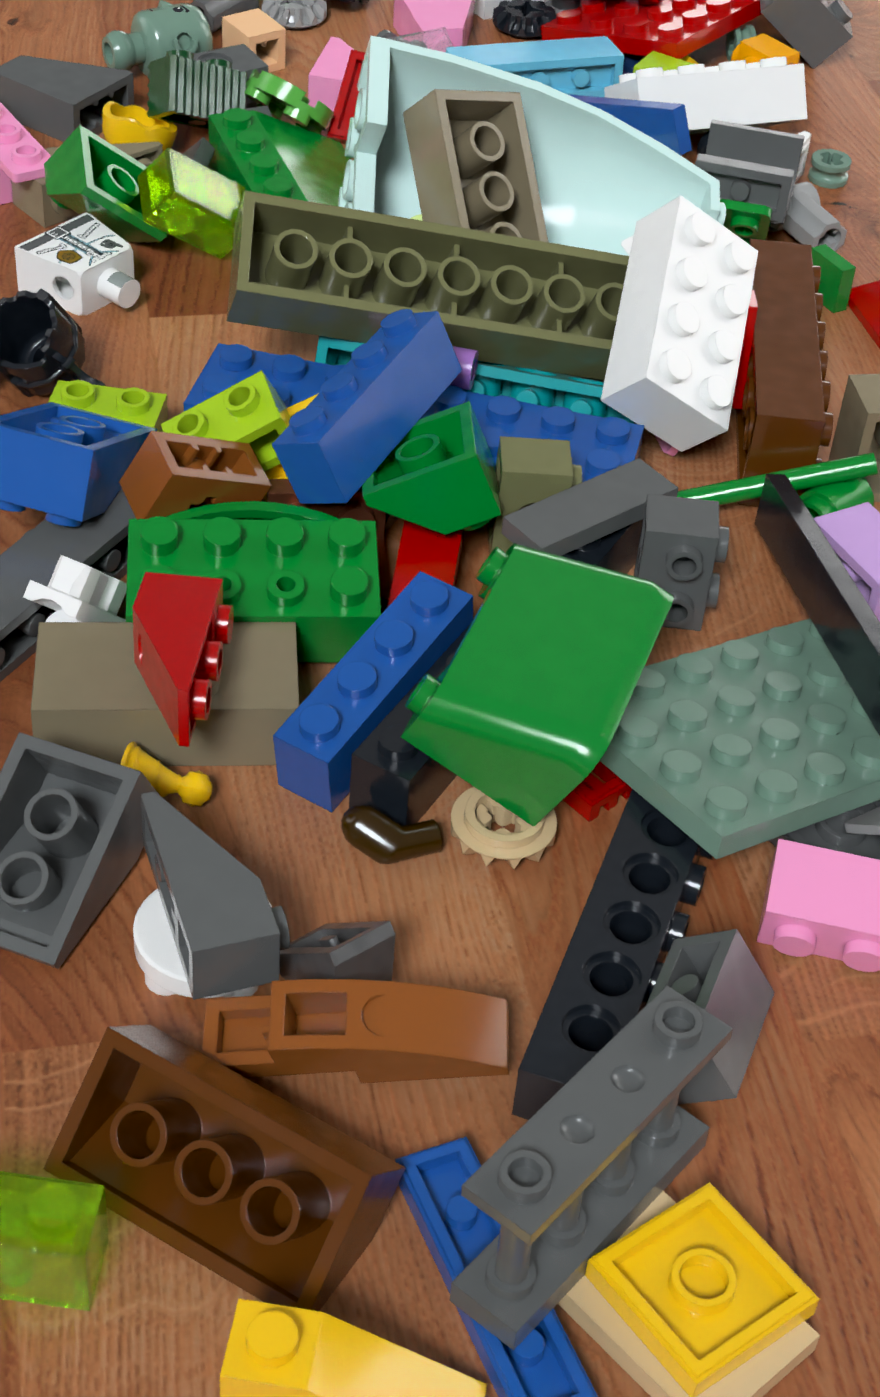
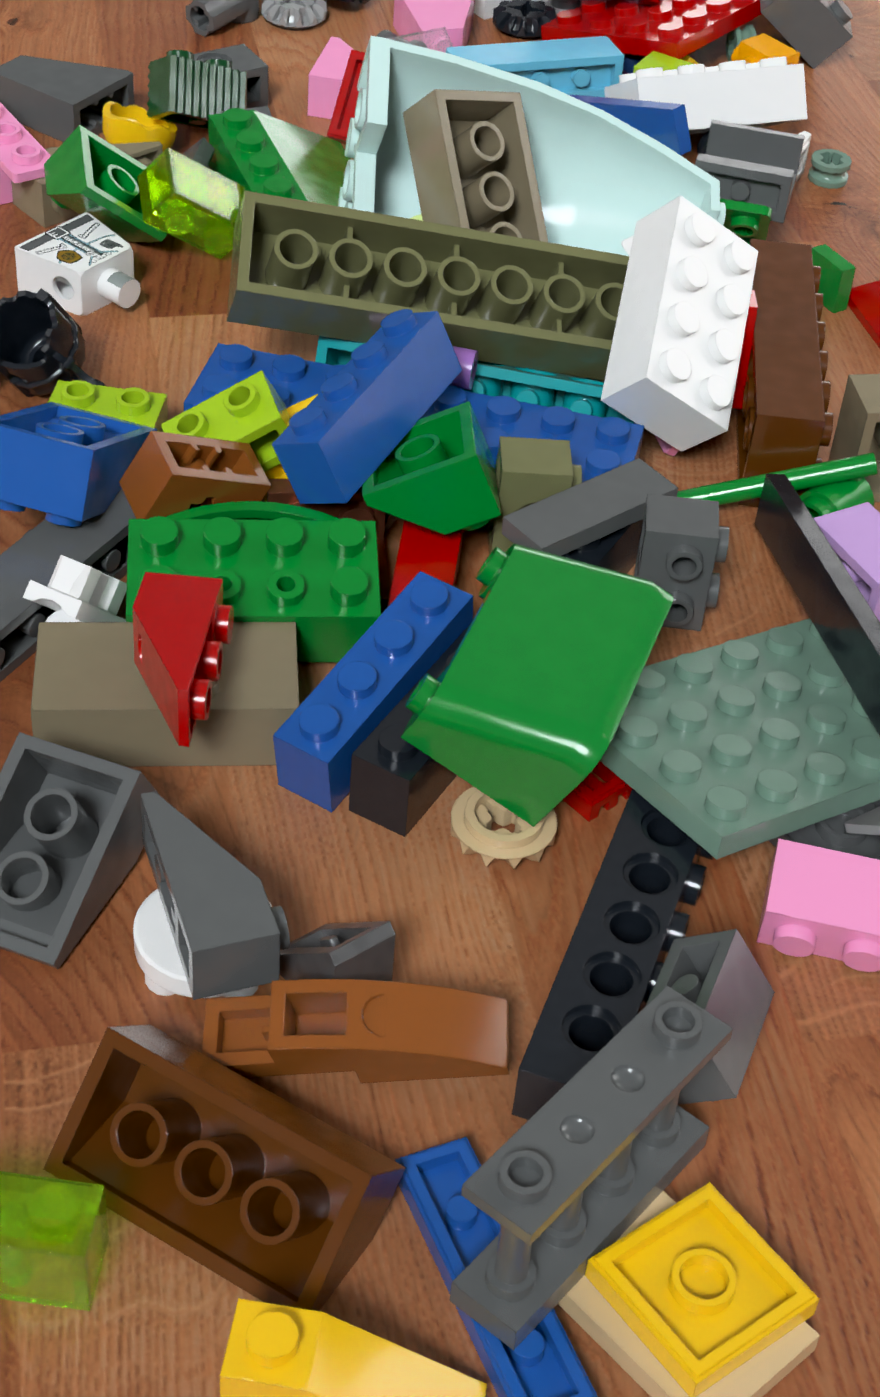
sand green piece [102,0,213,77] -> none
yellow piece [120,741,213,807] -> none
light nougat brick [222,8,286,73] -> none
bright green plate [244,69,334,134] -> none
dark brown arm [341,805,442,864] -> none
light grey piece [768,182,847,251] -> none

